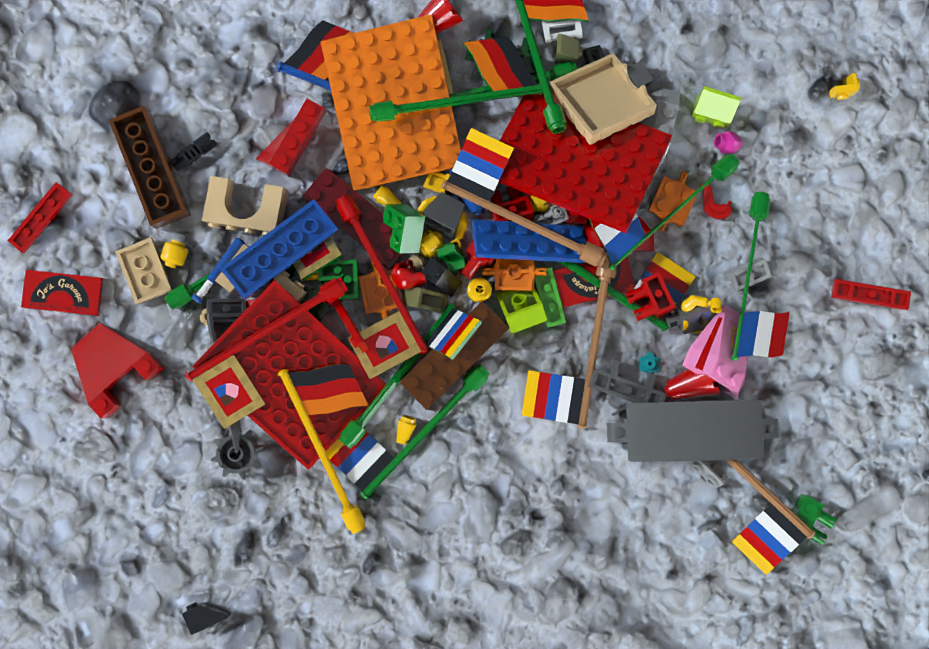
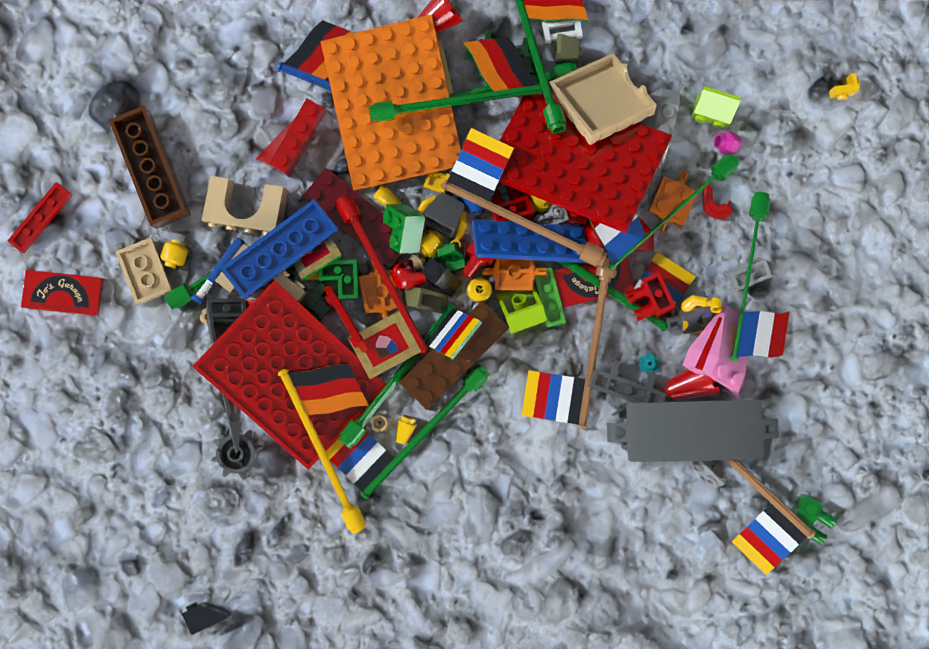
red wedge [71,323,165,419] -> none
black hinge [170,132,217,172] -> none
flag [185,277,348,429] -> none
pearl dark grey tile [582,45,605,65] -> none
dark grey brick [627,60,654,88] -> none
red plate [831,279,911,311] -> none
none -> tan plate [370,413,389,432]

